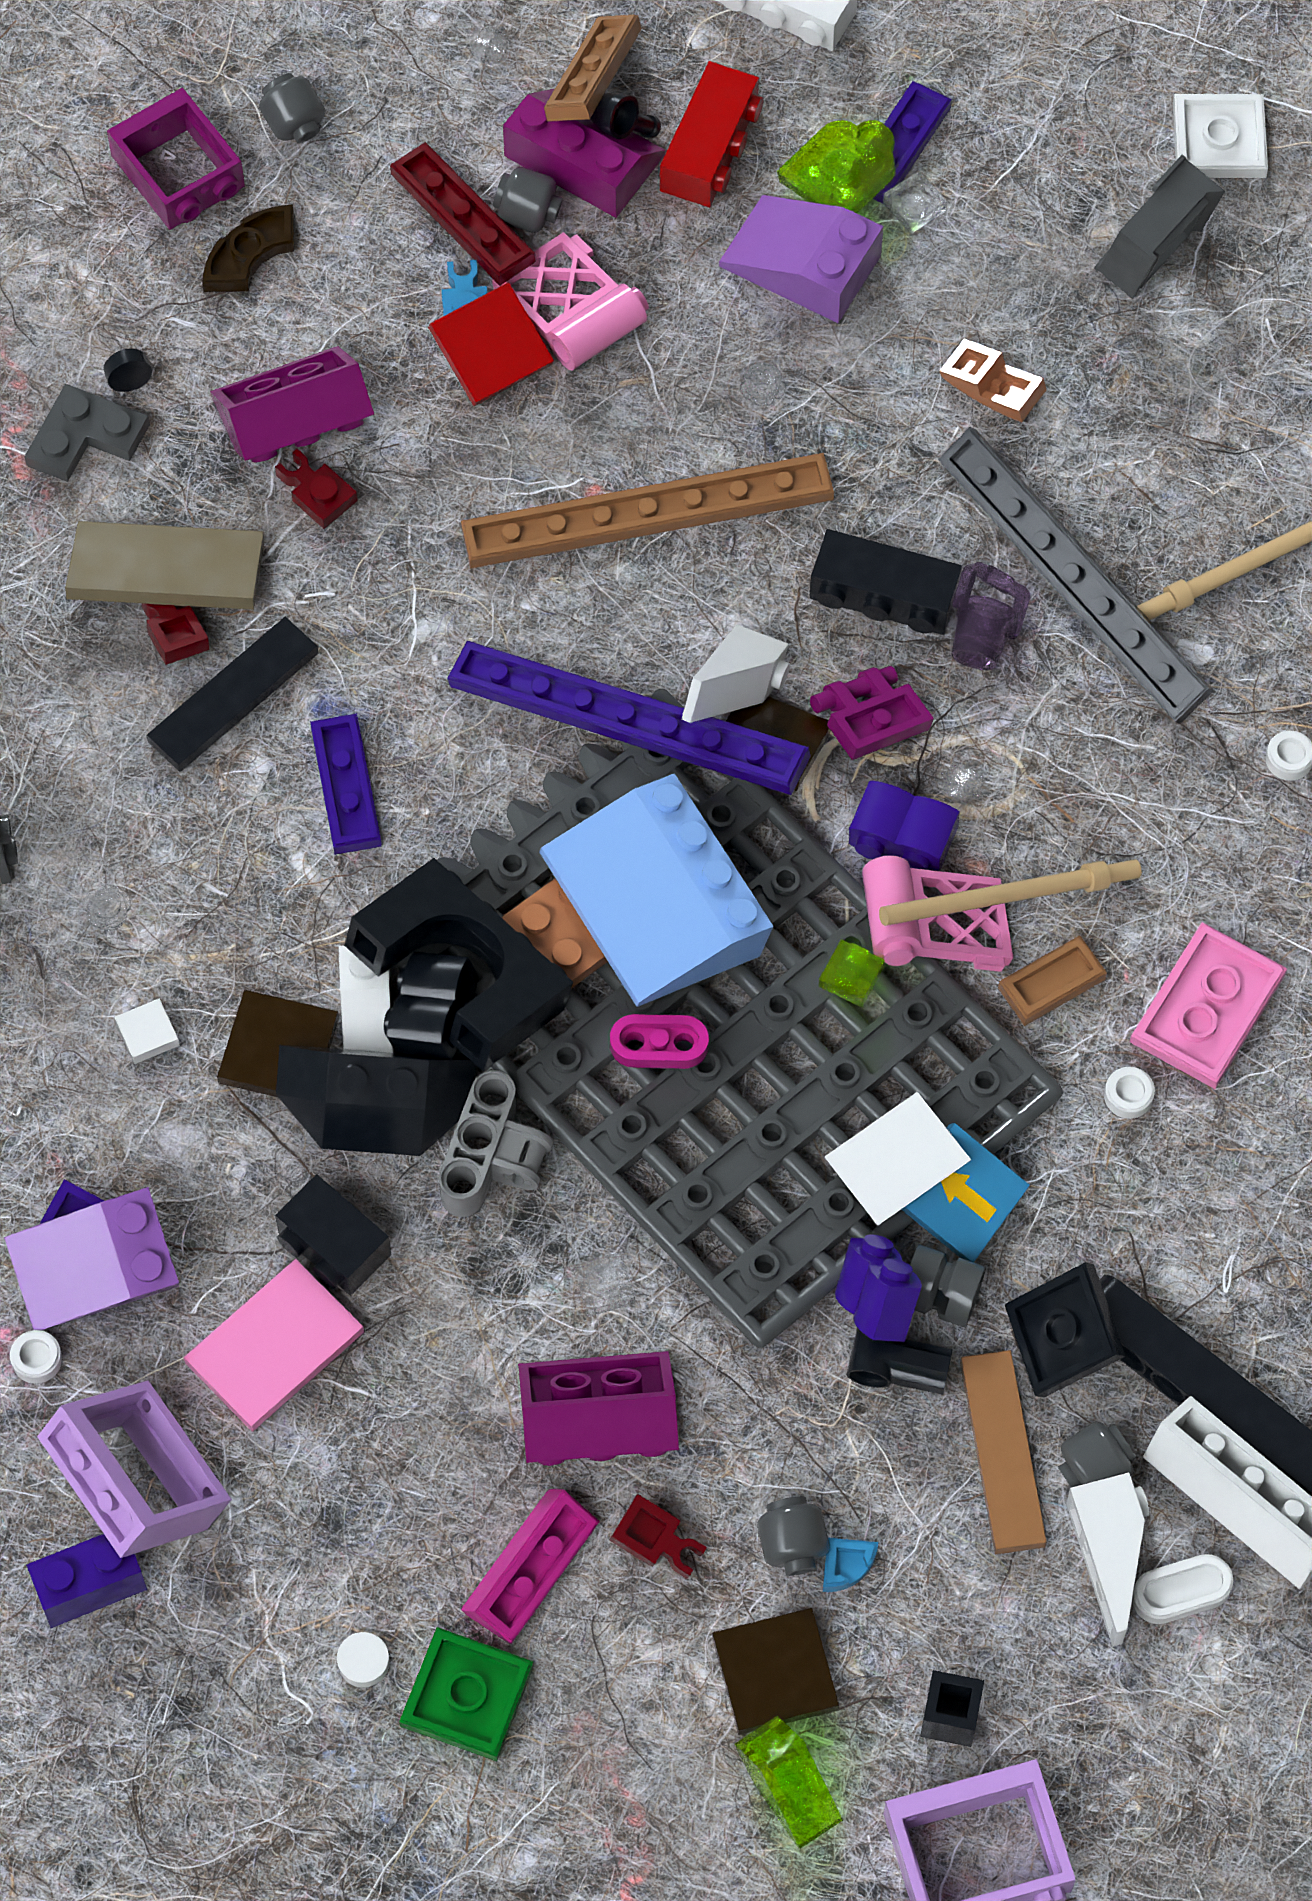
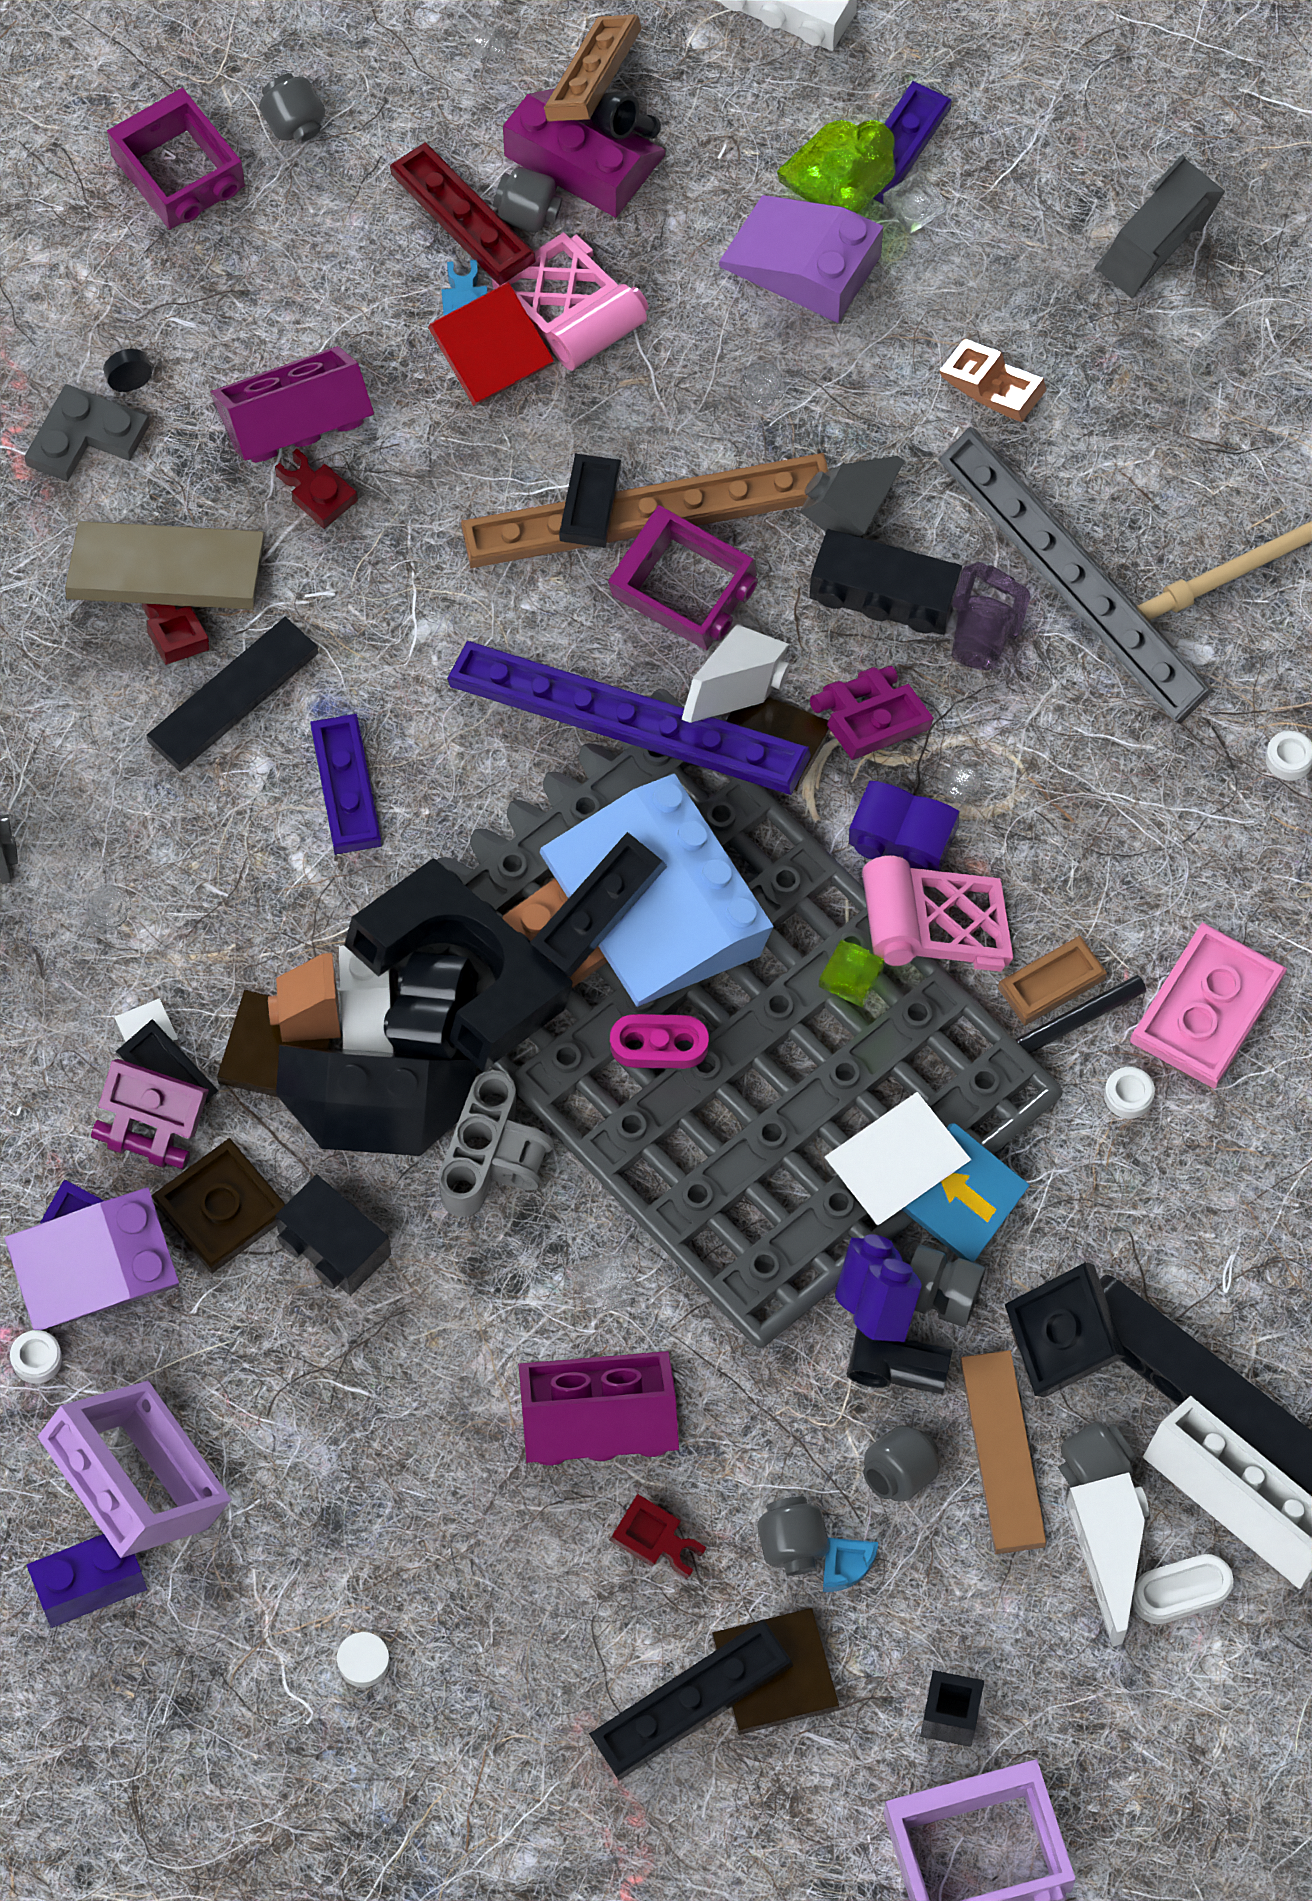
bright pink tile [184,1259,364,1432] -> none
dark brown tile [202,205,294,292] -> none
green tile [399,1627,534,1762] -> none
dark pink slope [461,1489,600,1644] -> none
red brick [660,61,764,208] -> none
clear neon green slope [734,1716,843,1849] -> none
tan bar [879,859,1142,926] -> none
white tile [1173,94,1268,178] -> none
none -> plate [91,1059,209,1170]
none -> black tile [116,1019,219,1106]
none -> dark brown tile [151,1138,286,1274]
none -> nougat slope [268,953,341,1042]
none -> black plate [530,832,667,977]
none -> black tile [559,453,621,548]
none -> black tile [589,1619,794,1780]
none -> magenta window [608,505,758,651]
none -> dark grey slope [800,456,905,537]
none -> dark grey head [863,1426,939,1502]
none -> black bar [1015,975,1146,1054]

